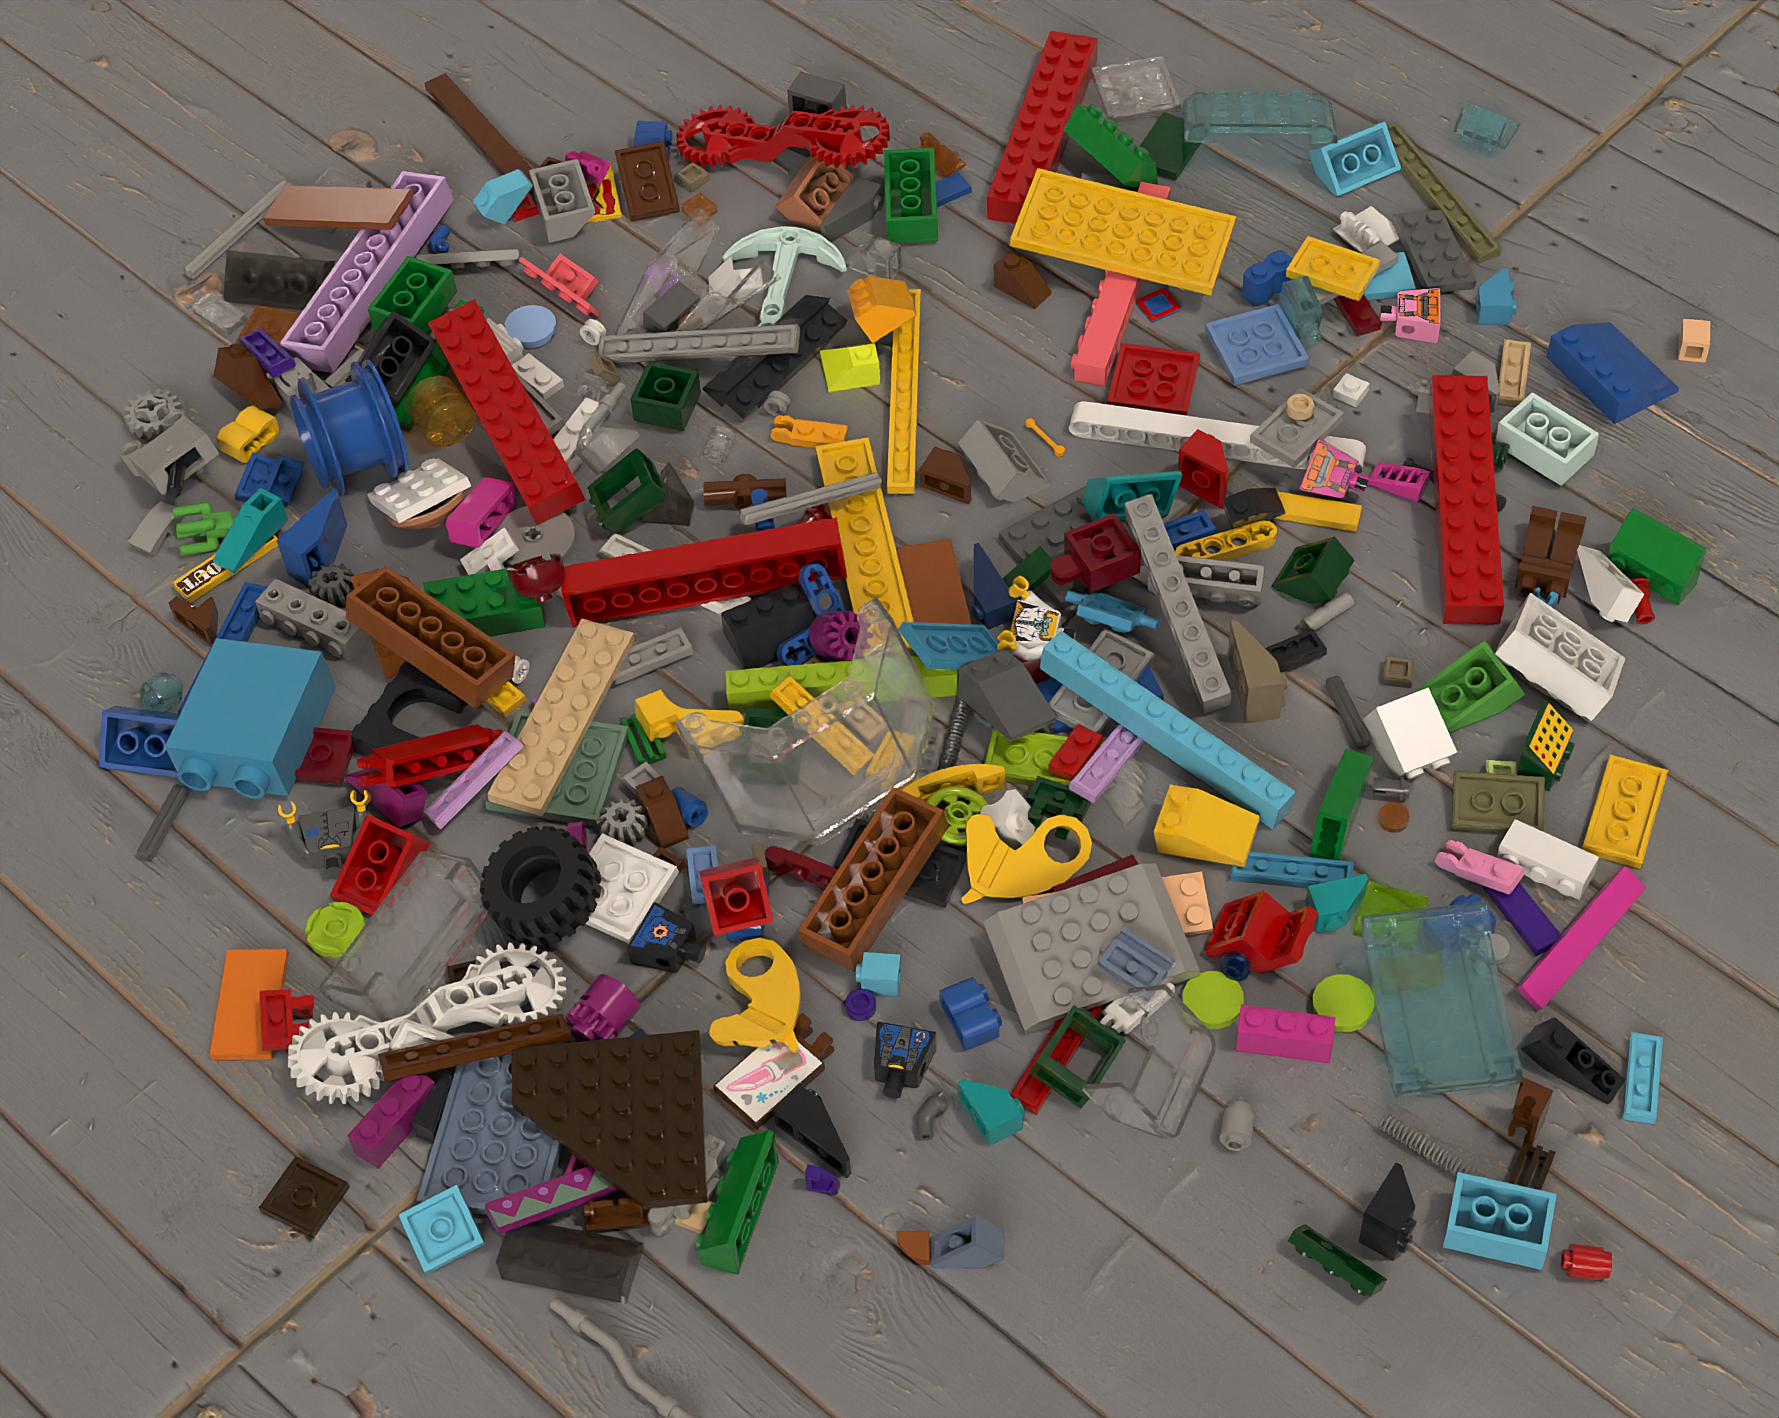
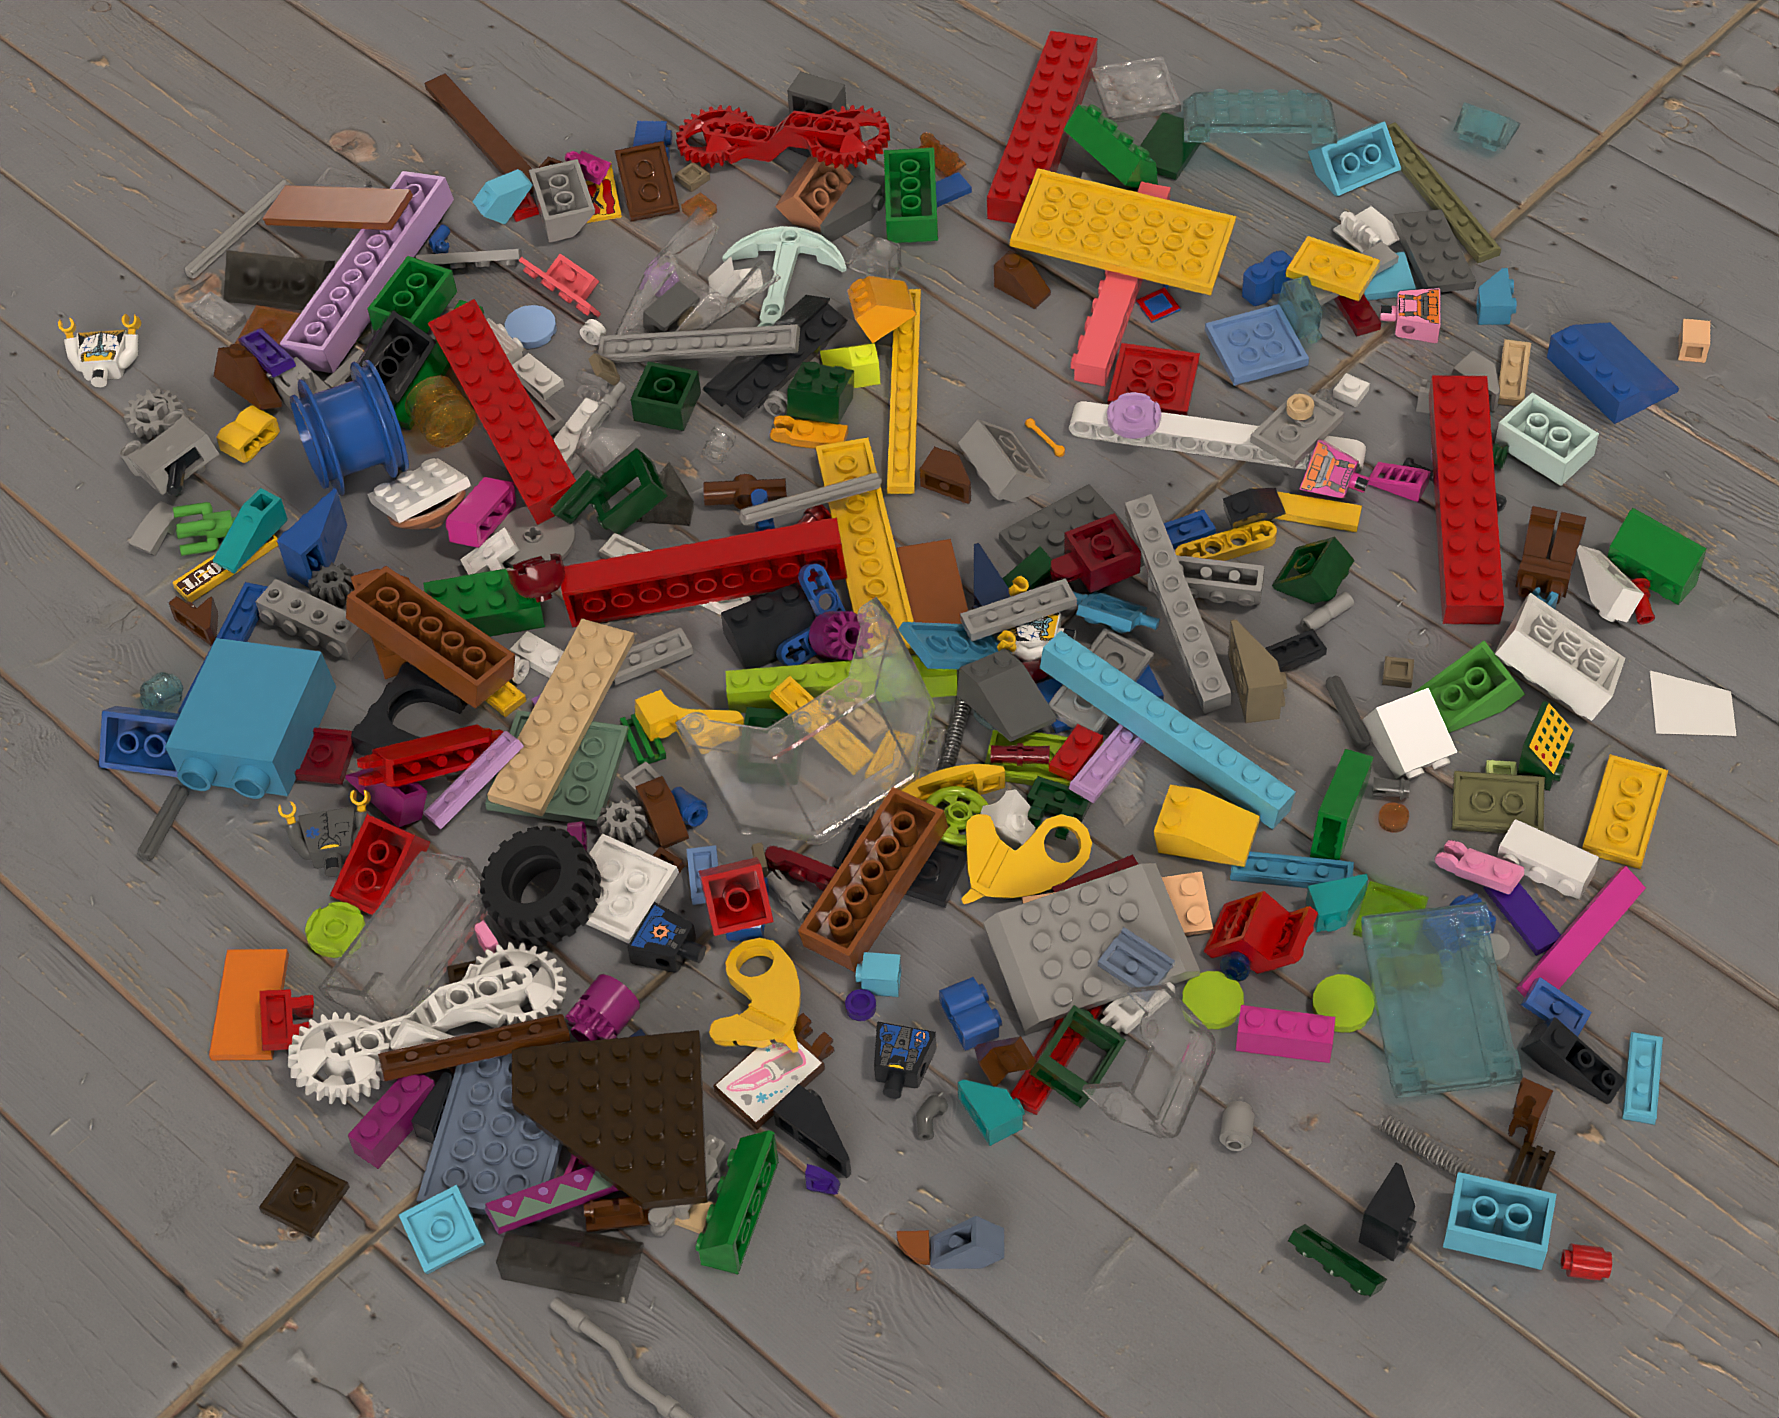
blue slope [235,452,305,506] -> none
teal slope [1082,471,1182,521] -> none
red slope [1178,429,1228,509] -> none
none -> white torso [58,314,141,388]
none -> bright pink tile [474,920,499,953]
none -> white plate [509,631,564,678]
none -> dark green tile [550,470,607,524]
none -> light grey pin [766,870,813,923]
none -> dark green brick [787,362,854,424]
none -> light grey plate [960,579,1077,642]
none -> reddish brown slope [974,1036,1037,1087]
none -> dark red pin [990,743,1050,766]
none -> lavender tile [1107,392,1161,439]
none -> blue plate [1521,977,1592,1037]
none -> white sticker [1650,671,1736,736]

